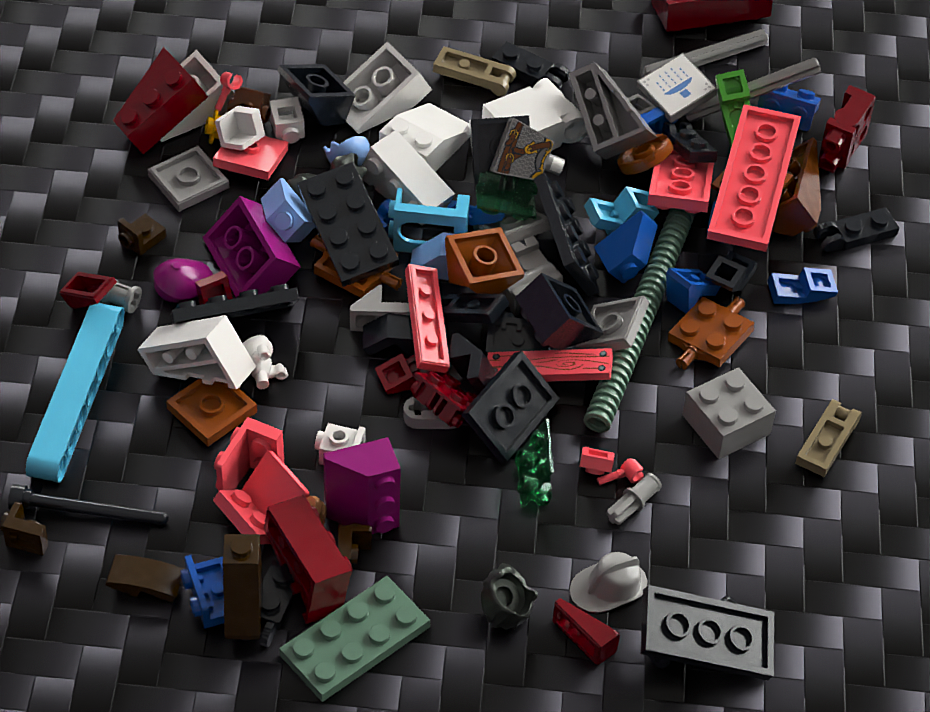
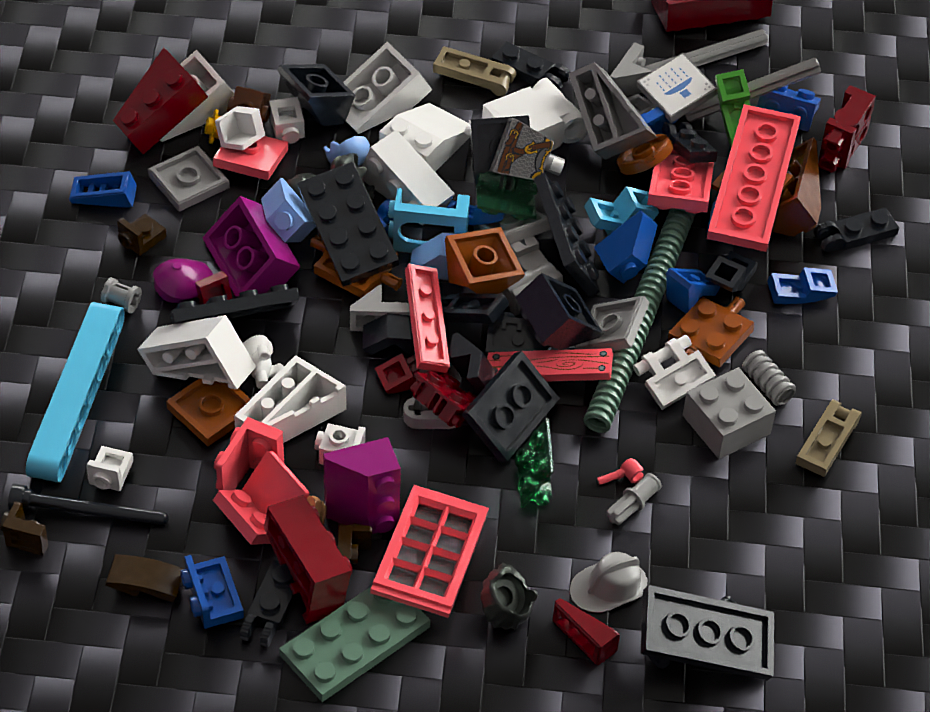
dark red slope [59,272,117,309] -> none
coral hand [215,72,243,111] -> none
dark brown slope [223,534,263,639] -> none
coral plate [579,447,614,475] -> none
none -> blue slope [69,171,137,207]
none -> white bracket [86,446,134,491]
none -> white wedge [234,355,346,443]
none -> coral piece [370,485,489,618]
none -> light grey slope [610,42,652,96]
none -> white plate [633,335,716,410]
none -> light grey piece [742,350,796,406]

